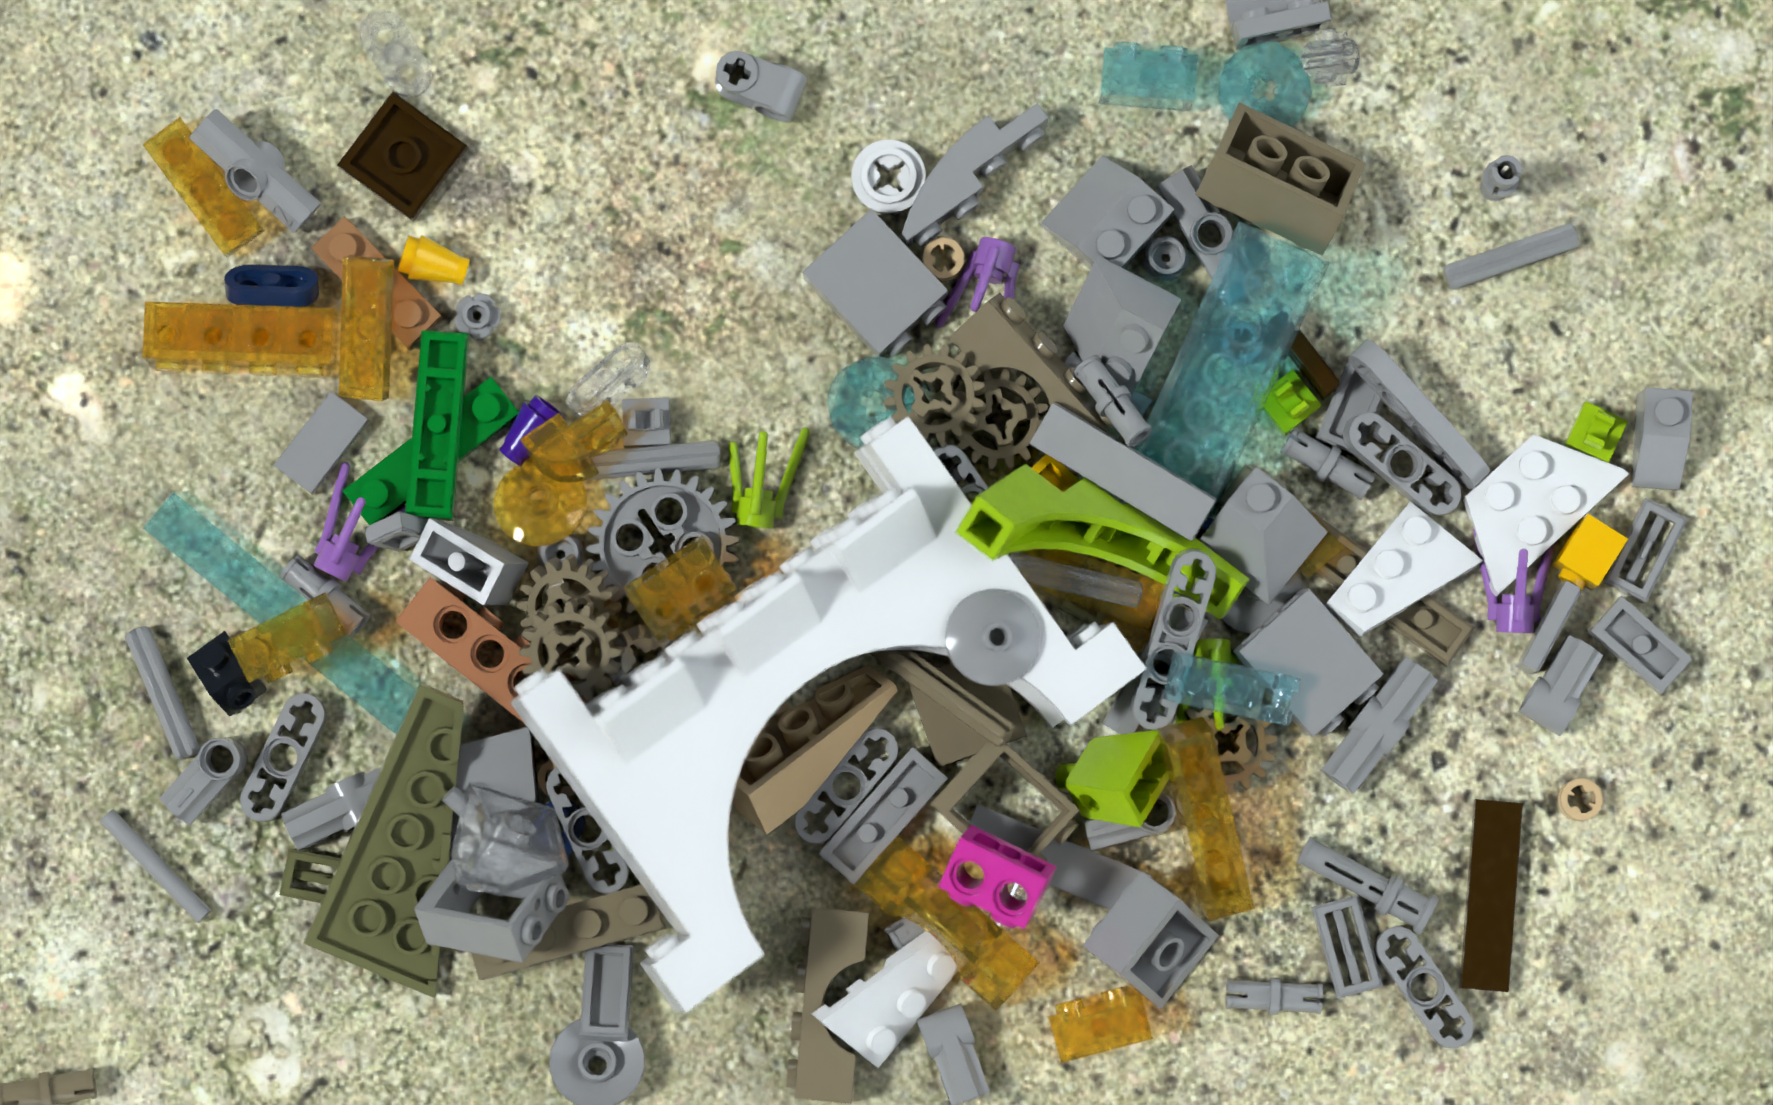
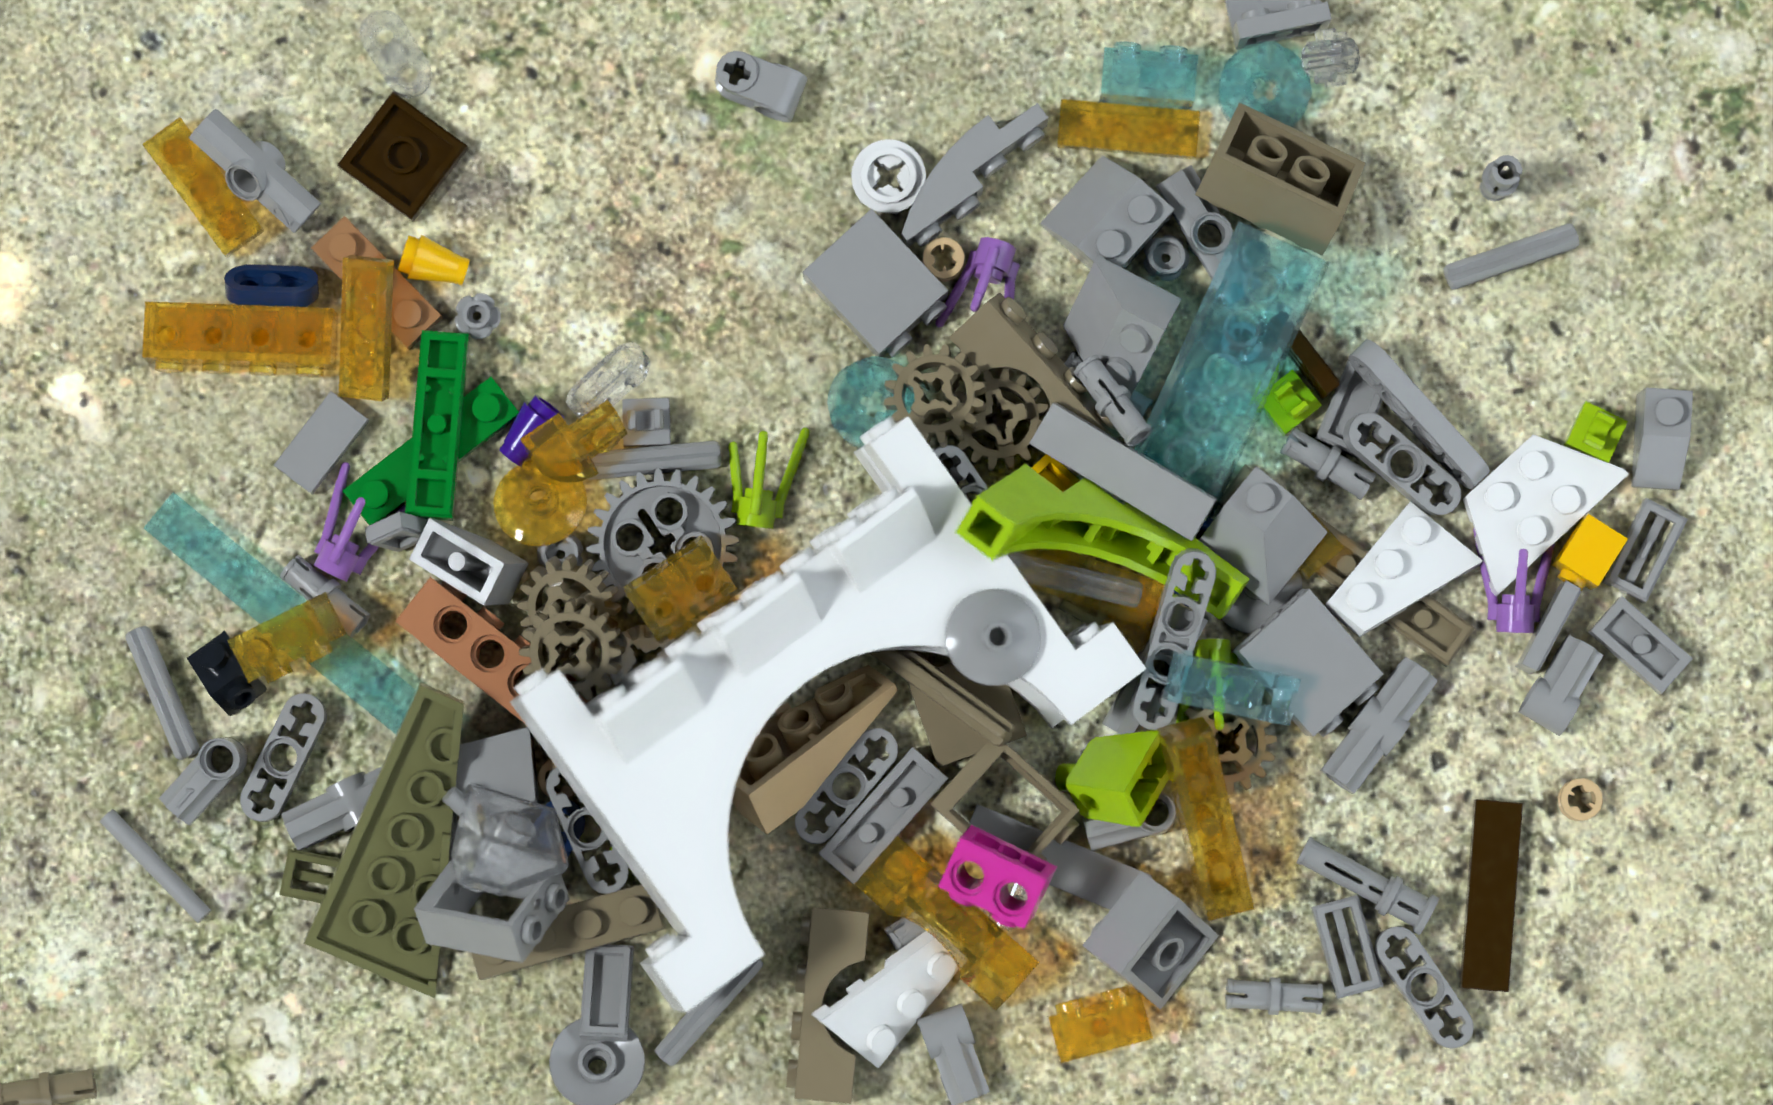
none -> light grey axle [655,958,763,1066]
none -> clear yellow tile [1057,99,1200,160]

